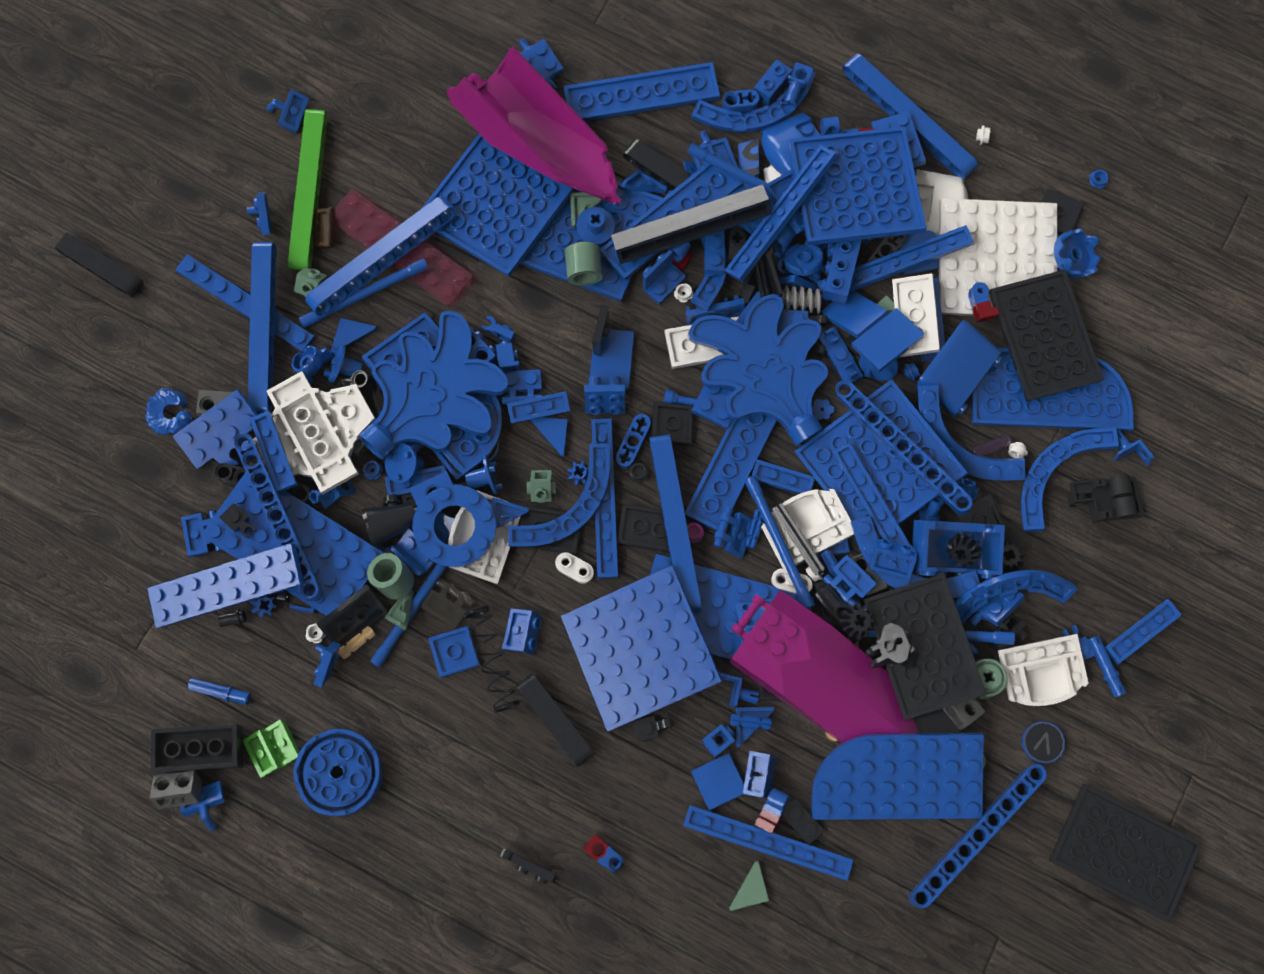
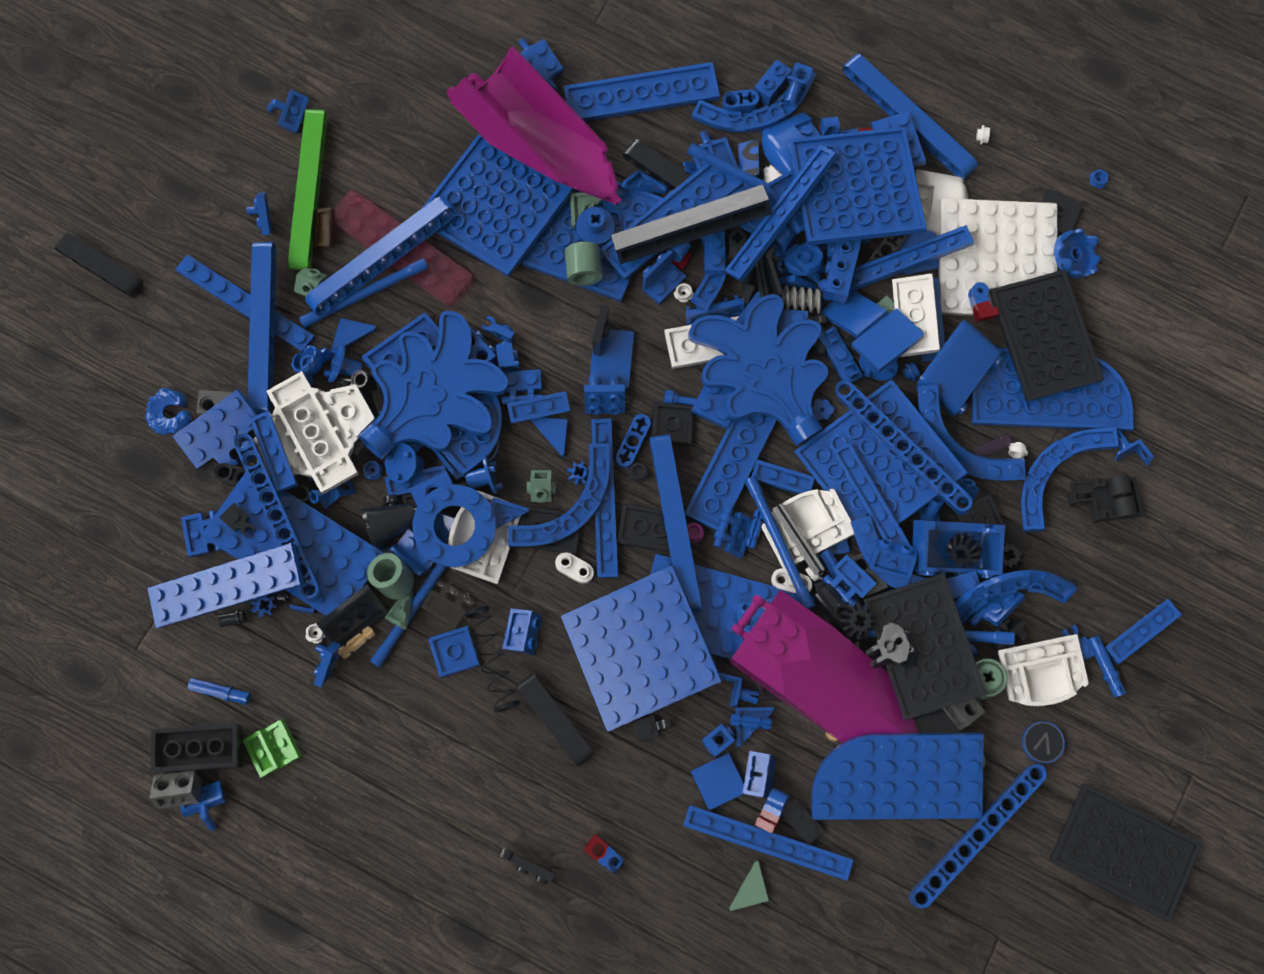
blue brick [294,729,383,817] -> none

